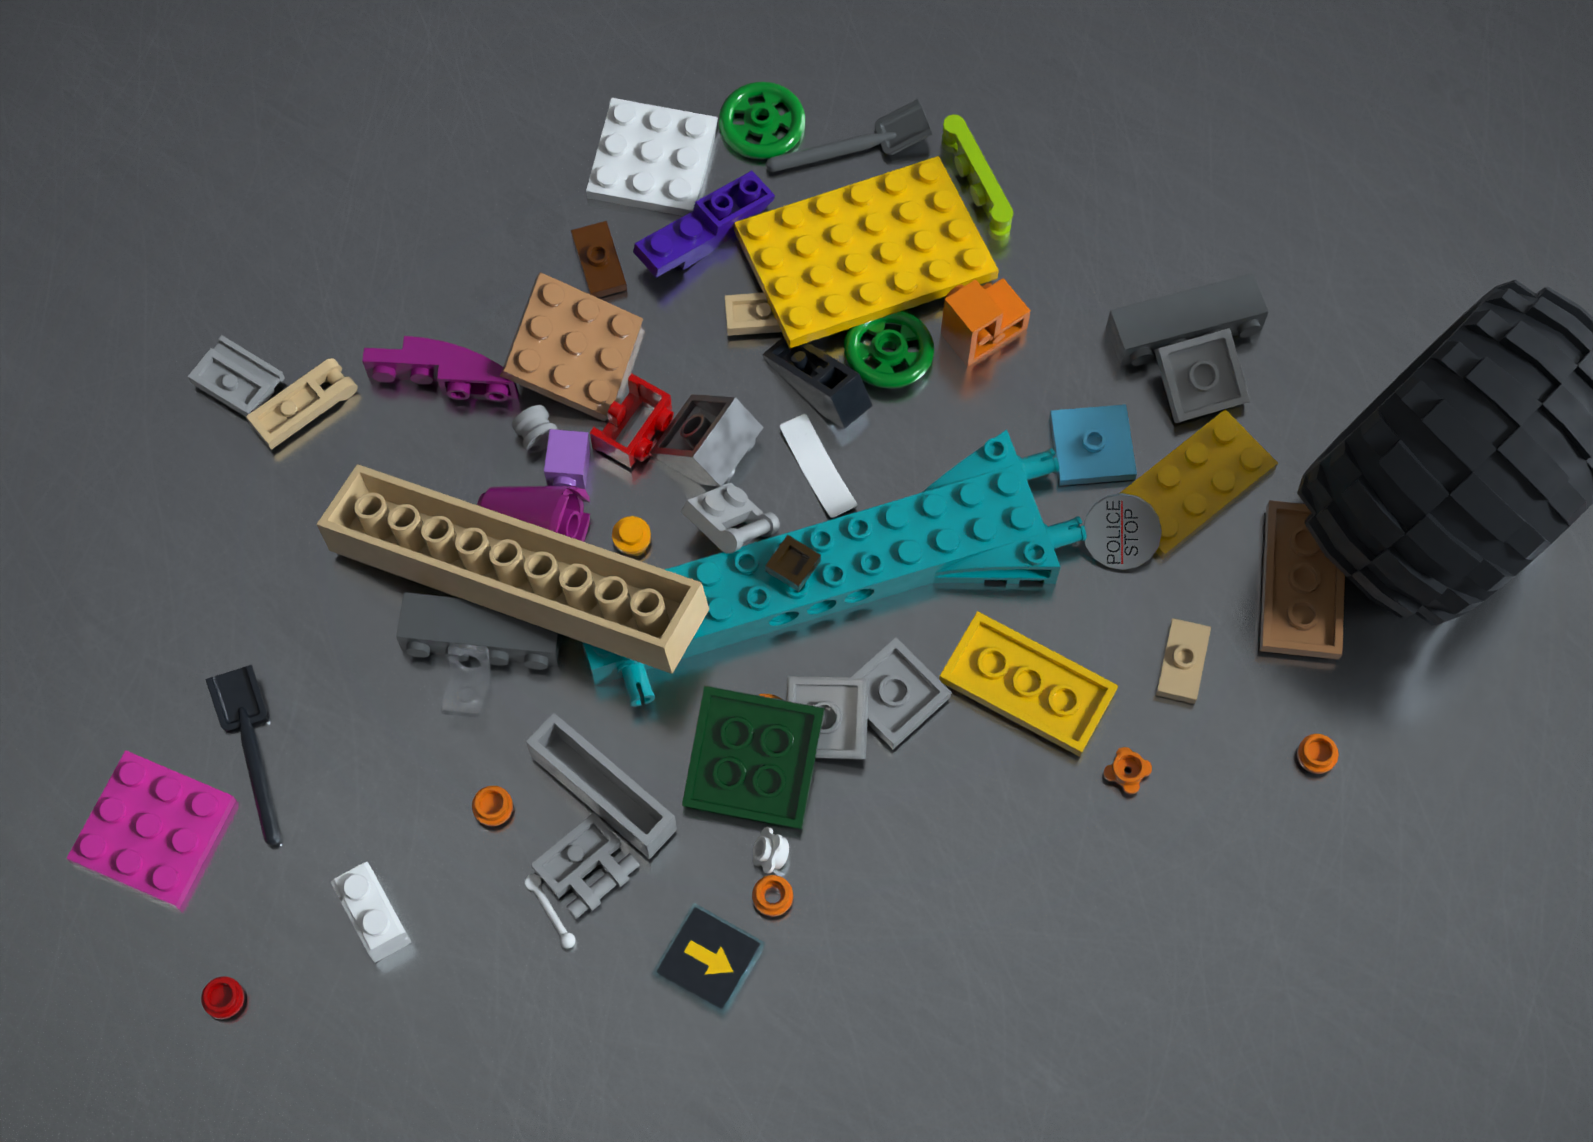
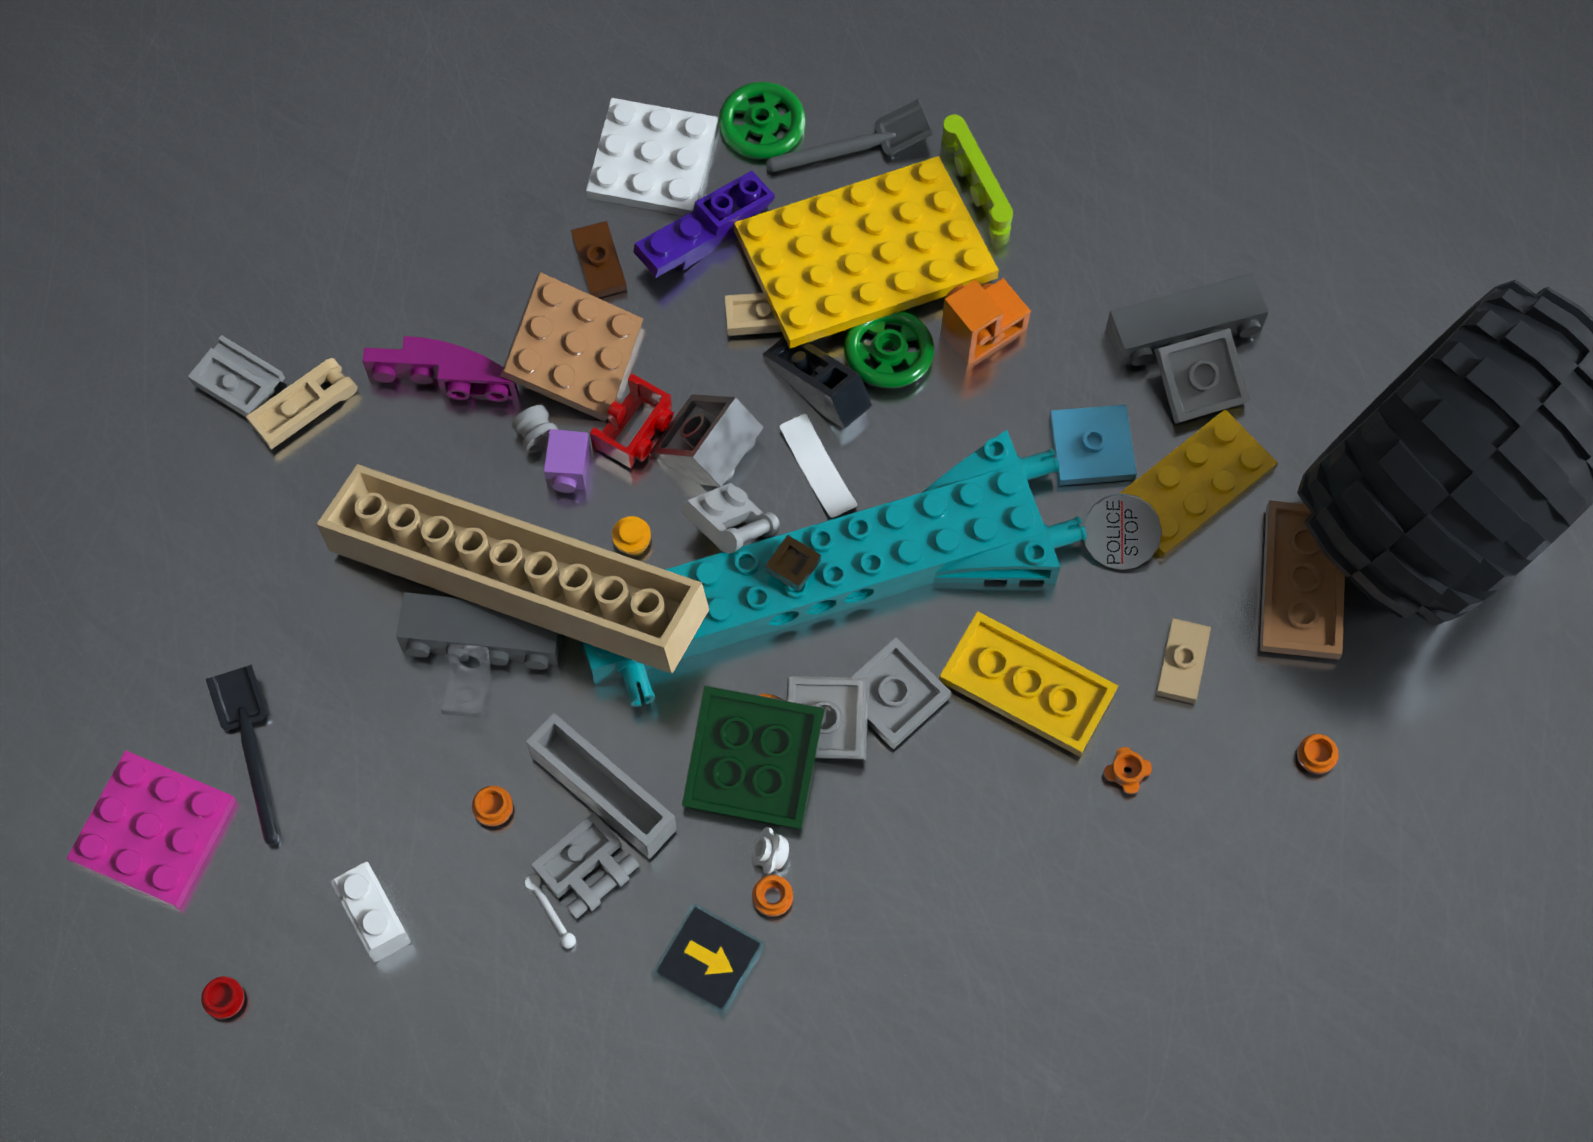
magenta cone [477,486,590,542] -> none

